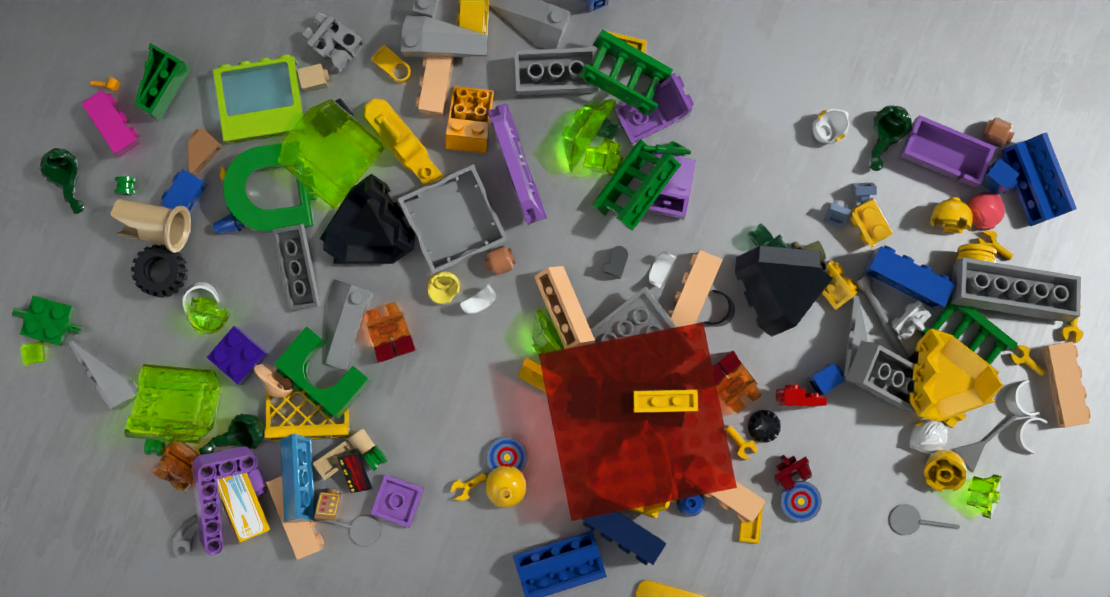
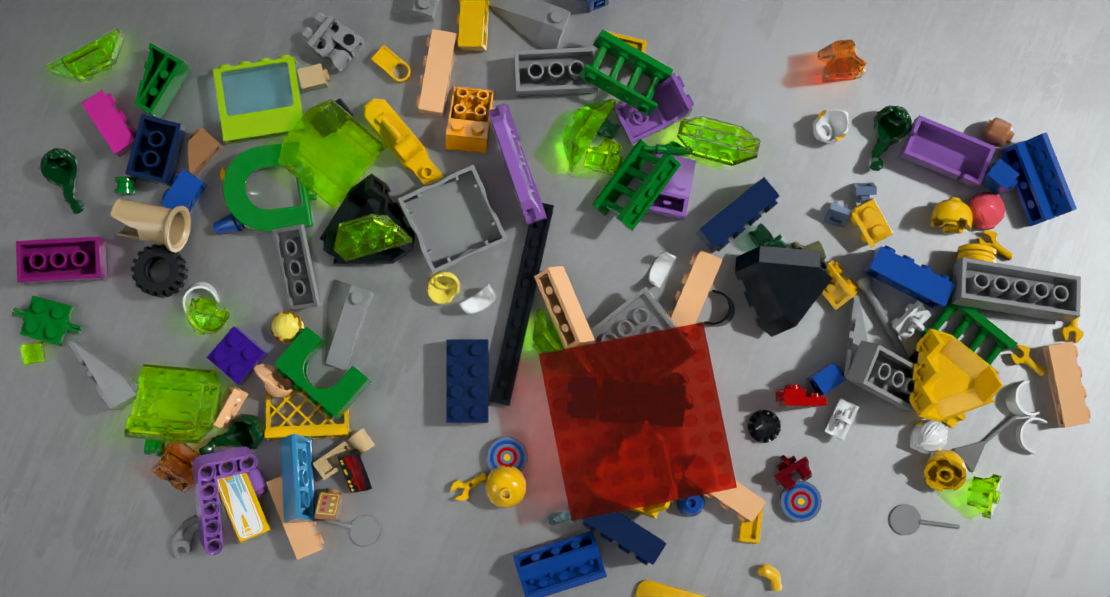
light orange hand [90,77,120,91] -> none
green wheel [363,445,388,471] -> none
clear orange hips [366,302,417,363] -> none
medium lavender plate [370,474,424,528] -> none
light grey wedge [401,16,487,57] -> none
nougat head [484,246,516,275] -> none
yellow bracket [517,358,563,396] -> none
dark grey leg [602,246,628,278] -> none
yellow plate [633,390,698,413] -> none
clear orange hips [701,350,761,414] -> none
yellow bar [725,425,757,460] -> none
none -> magenta brick [16,236,107,284]
none -> clear neon green wedge [45,29,125,82]
none -> dark blue brick [125,114,187,187]
none -> light nougat bracket [209,384,248,429]
none -> light yellow hair [270,311,304,344]
none -> clear neon green wedge [334,214,413,261]
none -> dark blue brick [446,339,489,423]
none -> black plate [489,203,554,406]
none -> clear light blue arm [547,509,580,525]
none -> clear neon green wedge [677,116,761,166]
none -> dark blue brick [696,177,780,252]
none -> yellow arm [757,564,782,591]
none -> clear orange piece [817,40,867,82]
none -> white hips [824,398,859,441]

